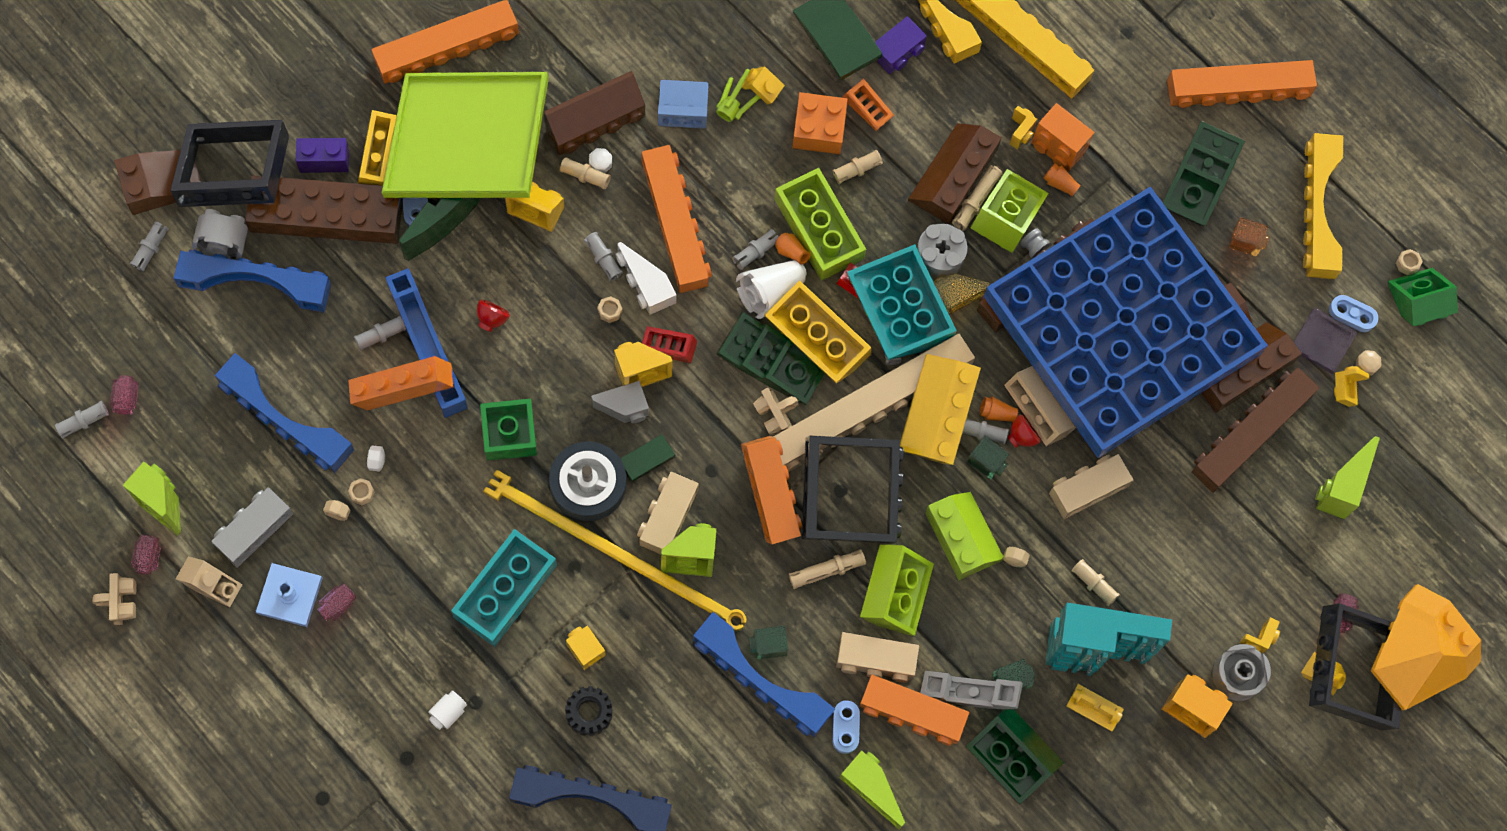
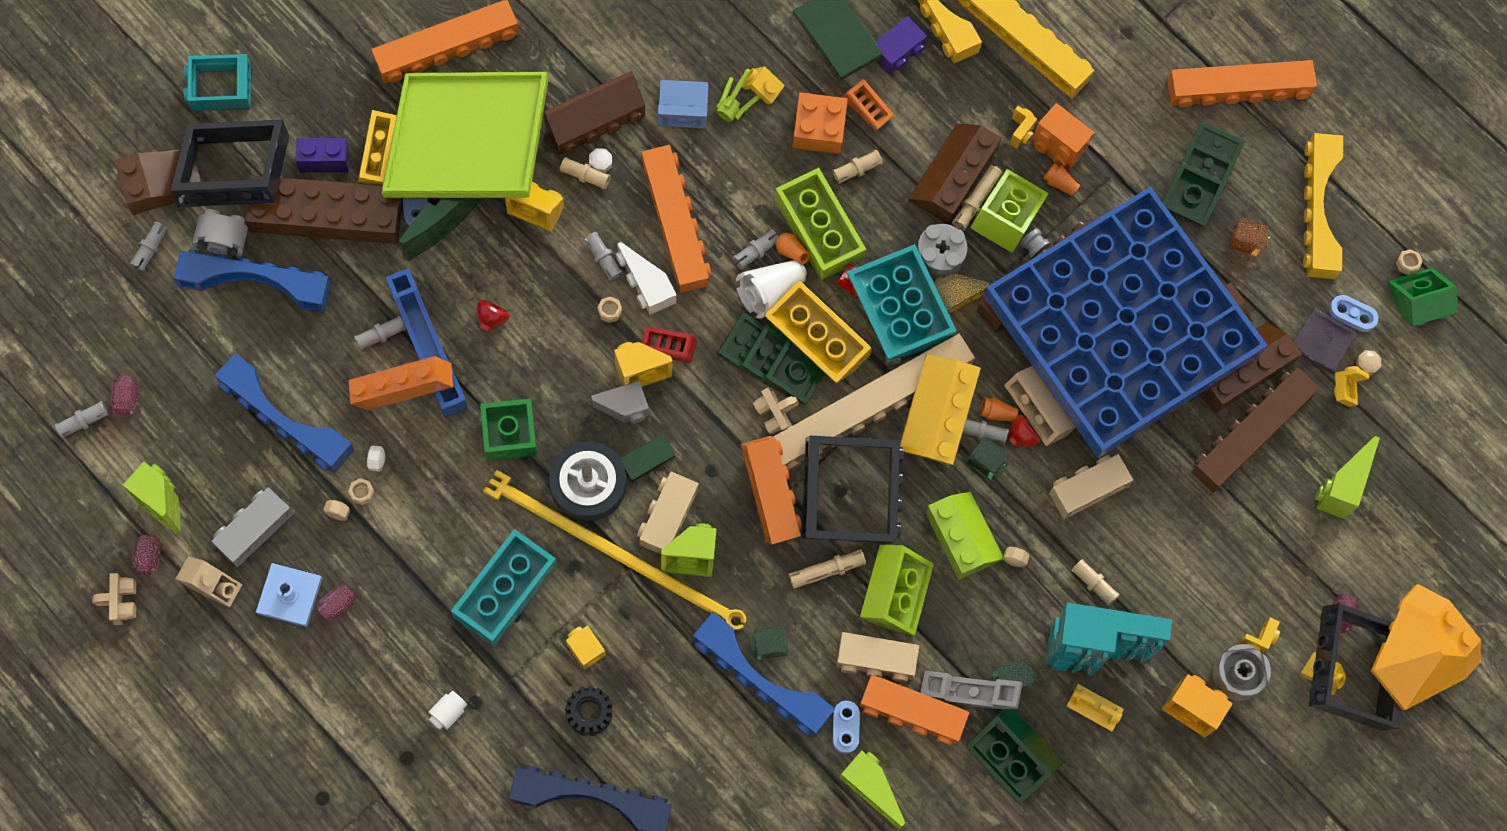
none -> teal window [183,54,251,111]

